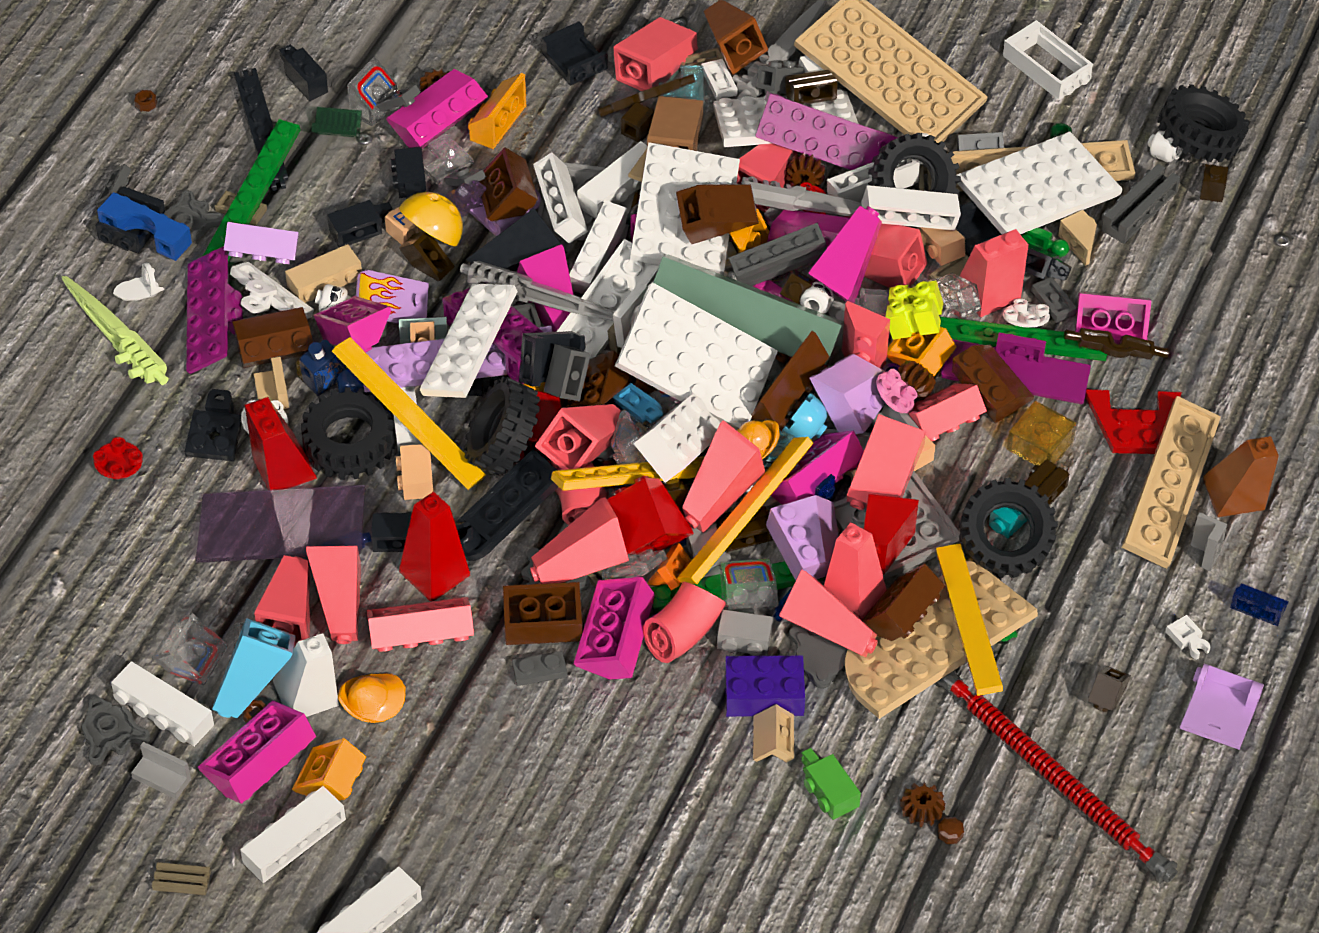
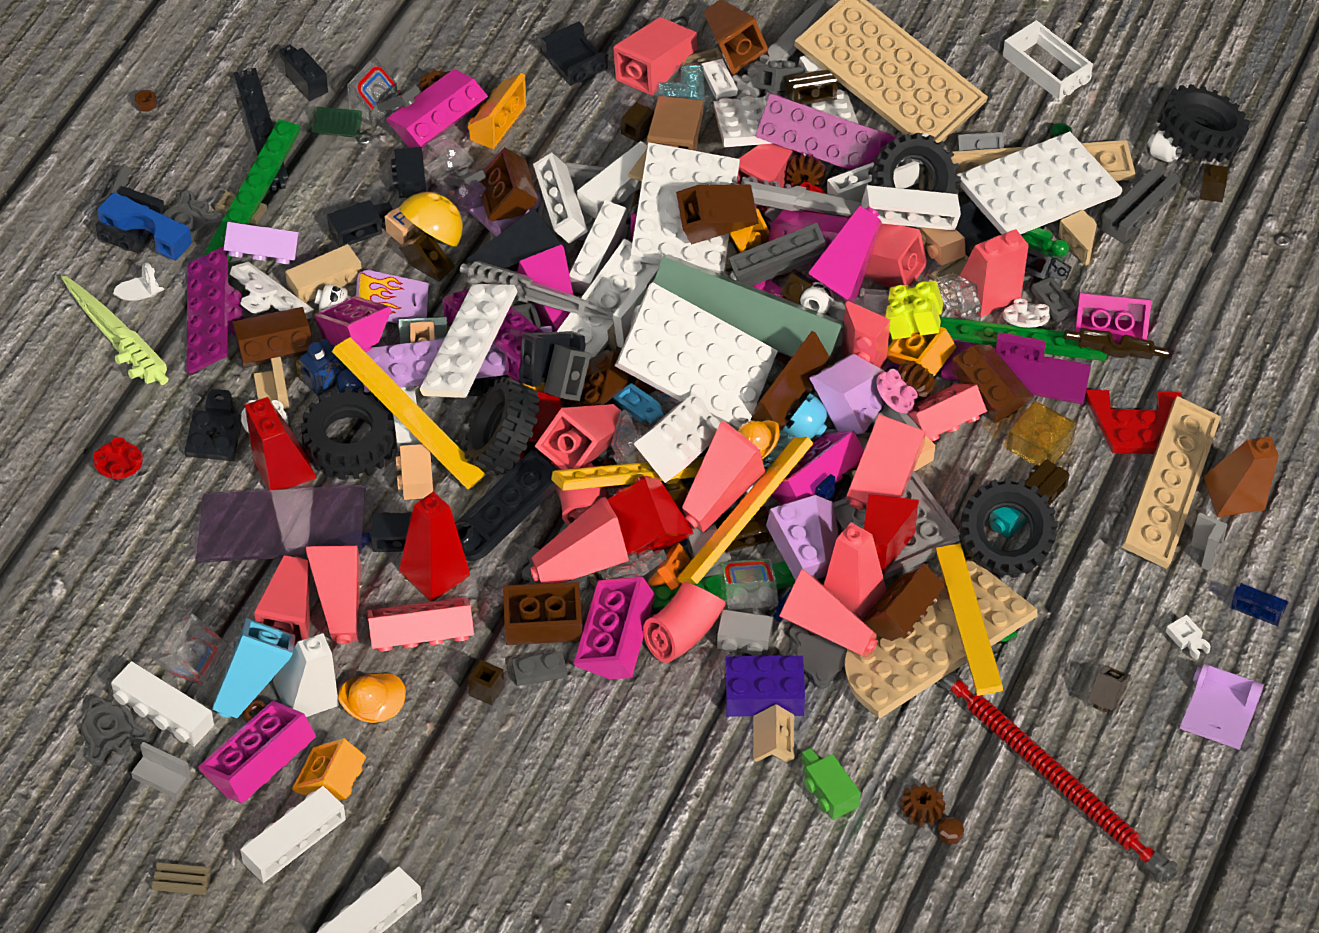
dark brown piece [598,73,696,117] -> none
none -> dark brown brick [468,660,504,706]

